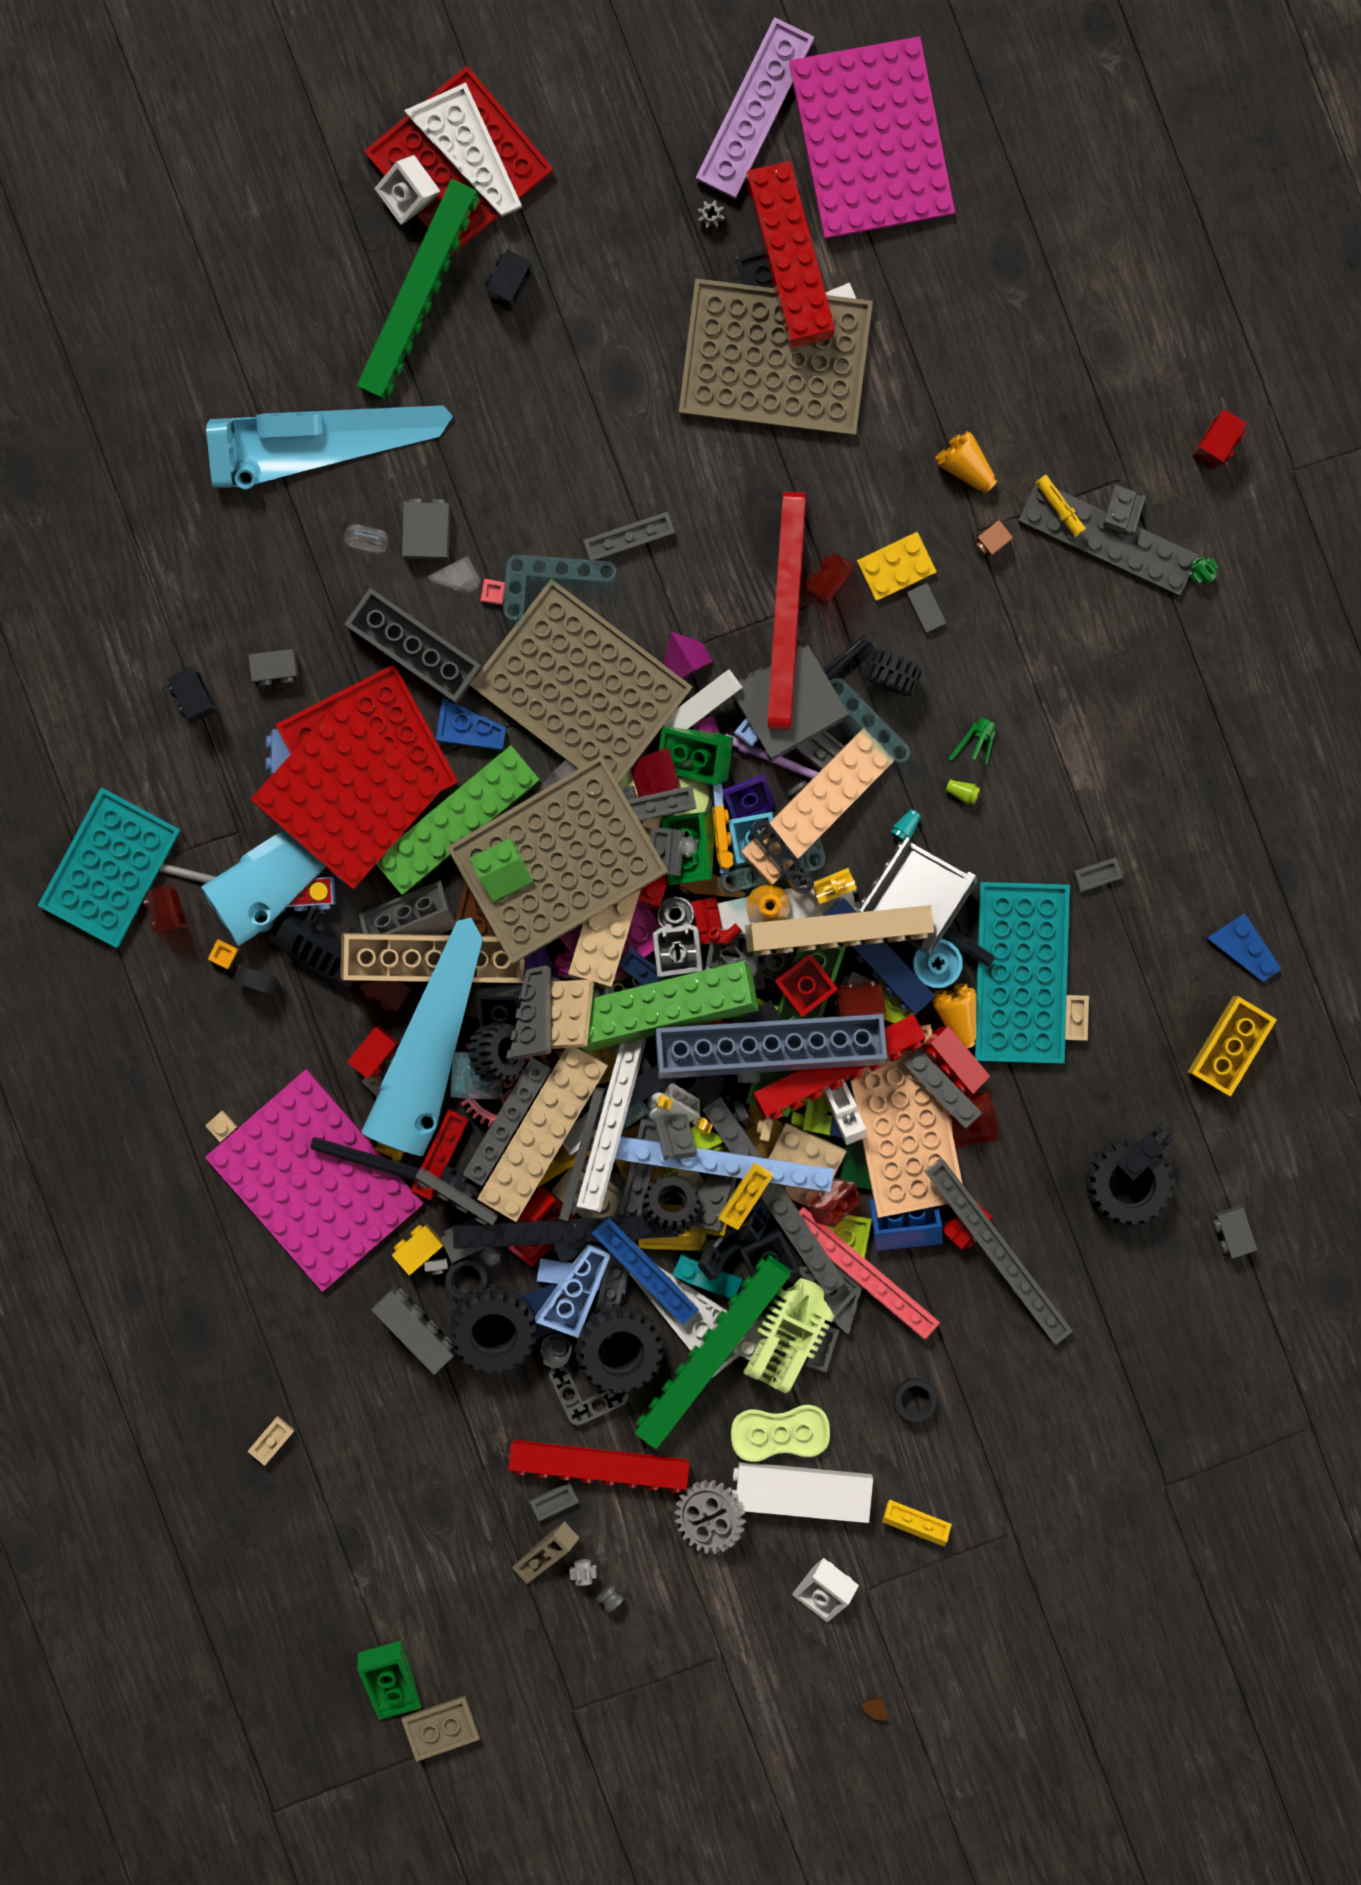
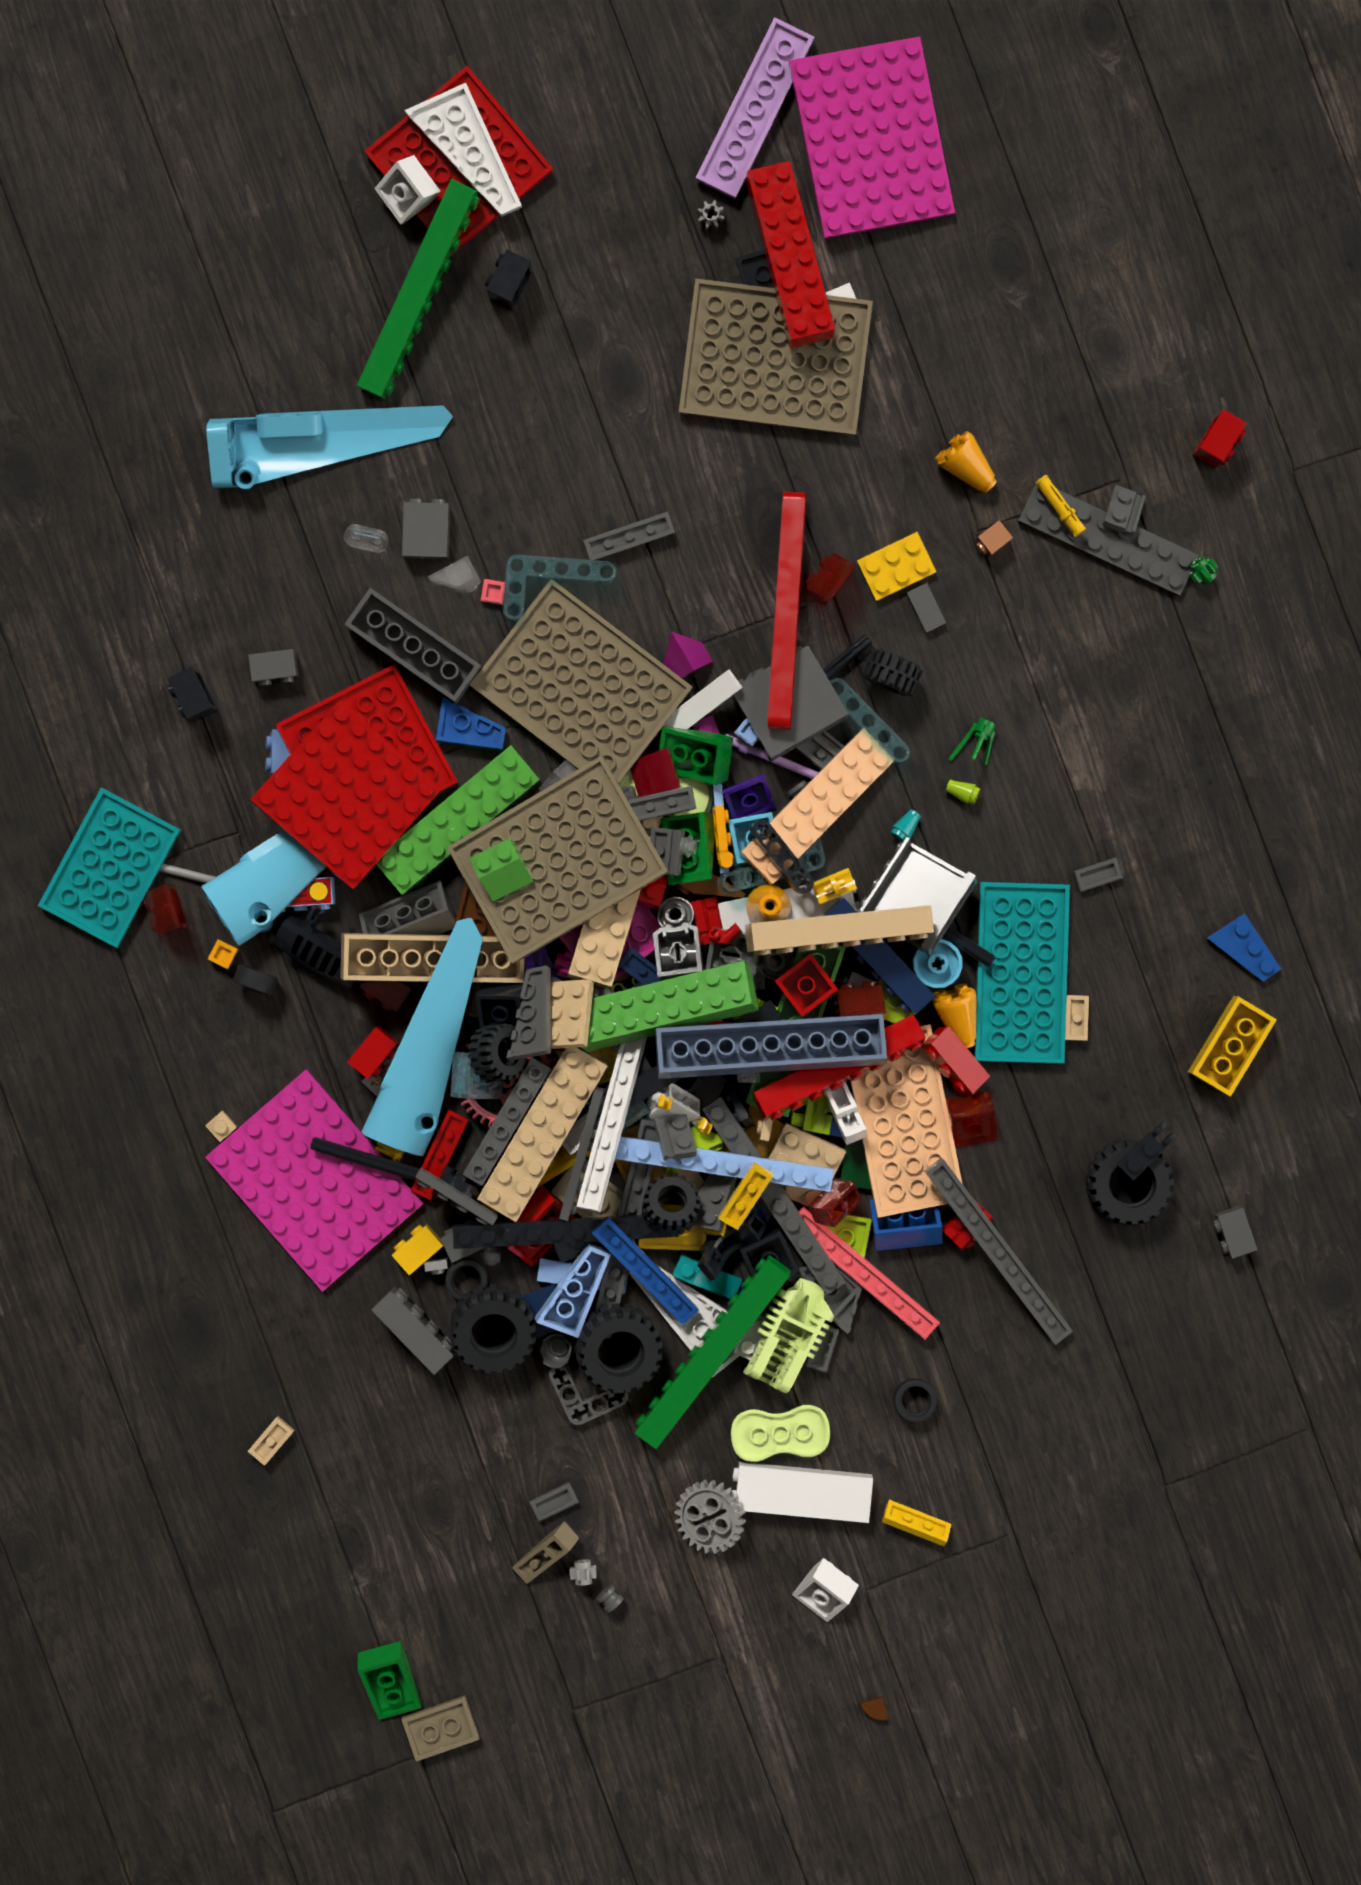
red brick [508,1440,689,1492] -> none
dark grey plate [903,1049,982,1129] -> none

